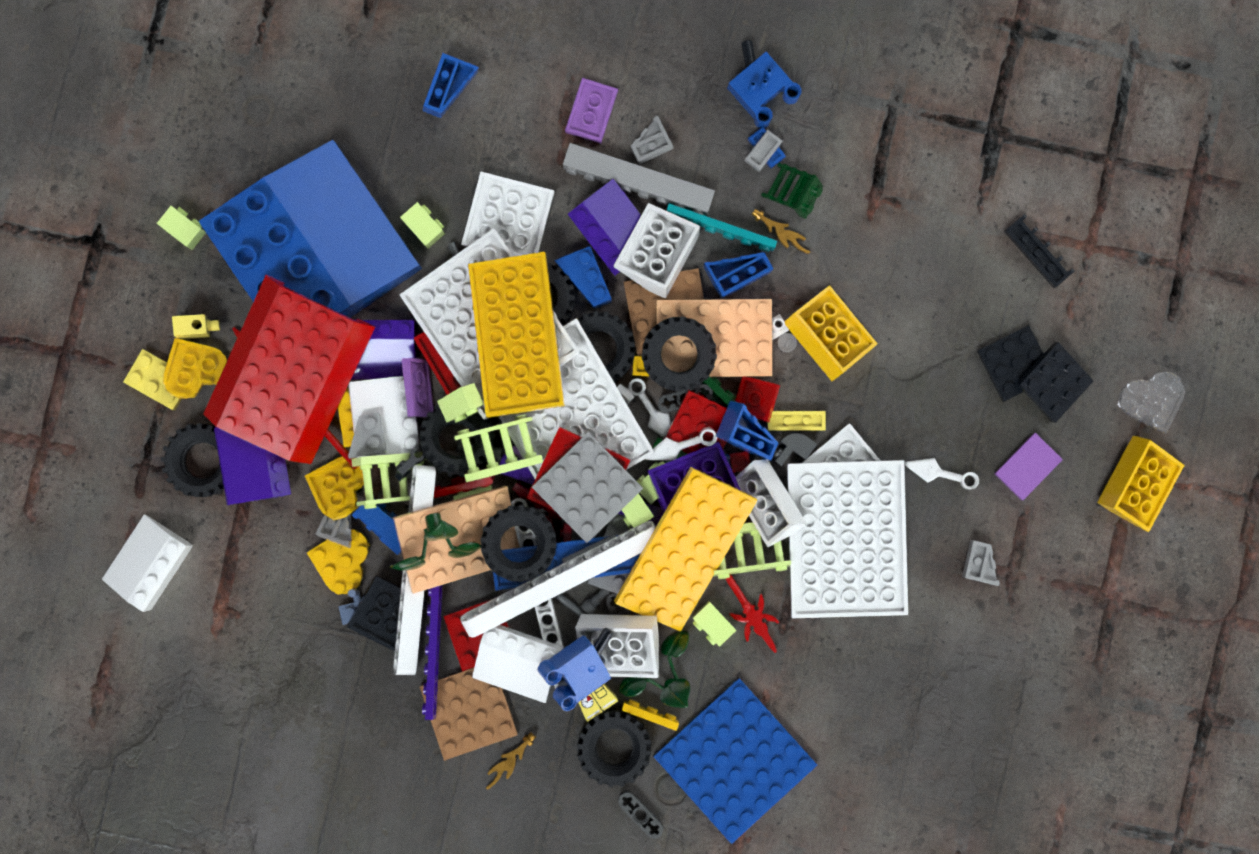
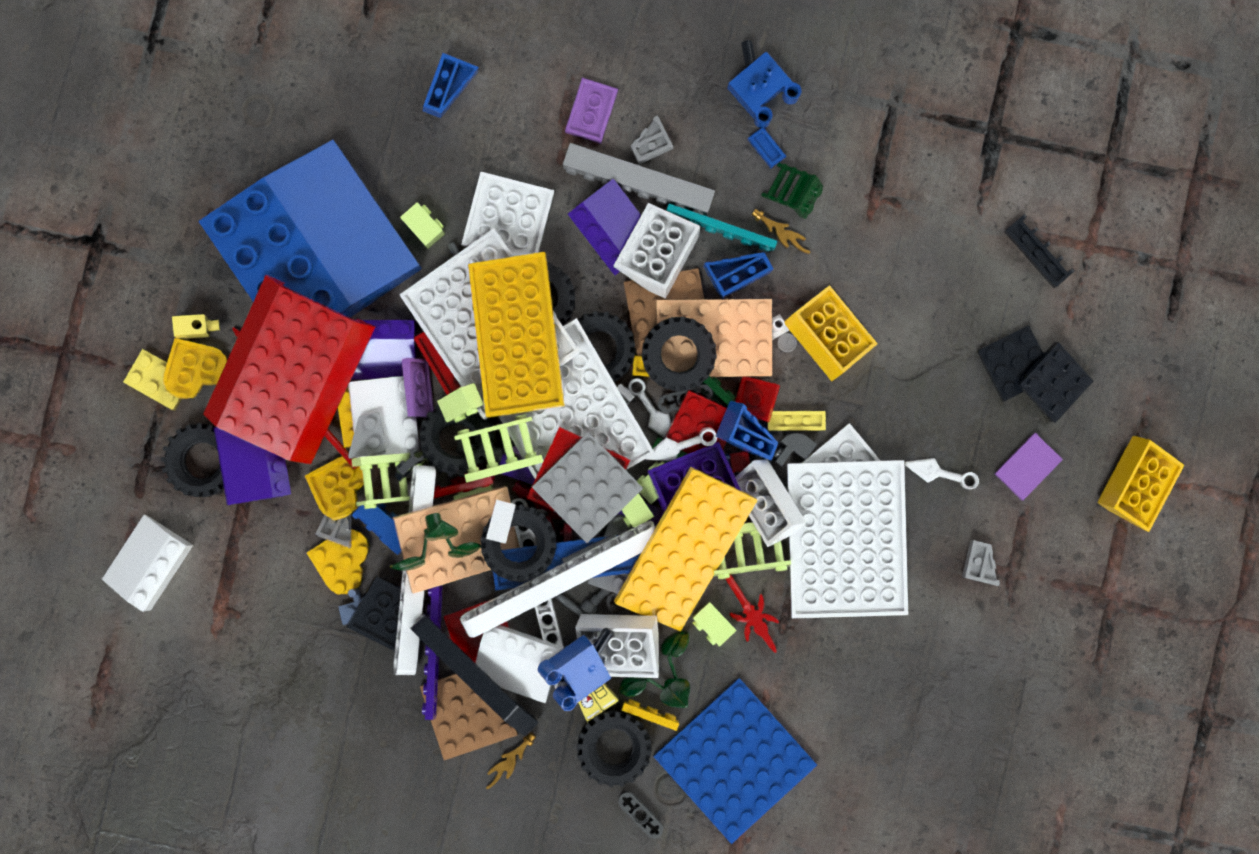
yellowish green brick [157,206,206,250] -> none
blue wedge [554,246,612,309] -> none
light grey tile [744,130,783,172] -> none
clear plate [1118,372,1185,434] -> none
none -> black beam [410,614,539,737]
none -> white tile [486,500,516,544]

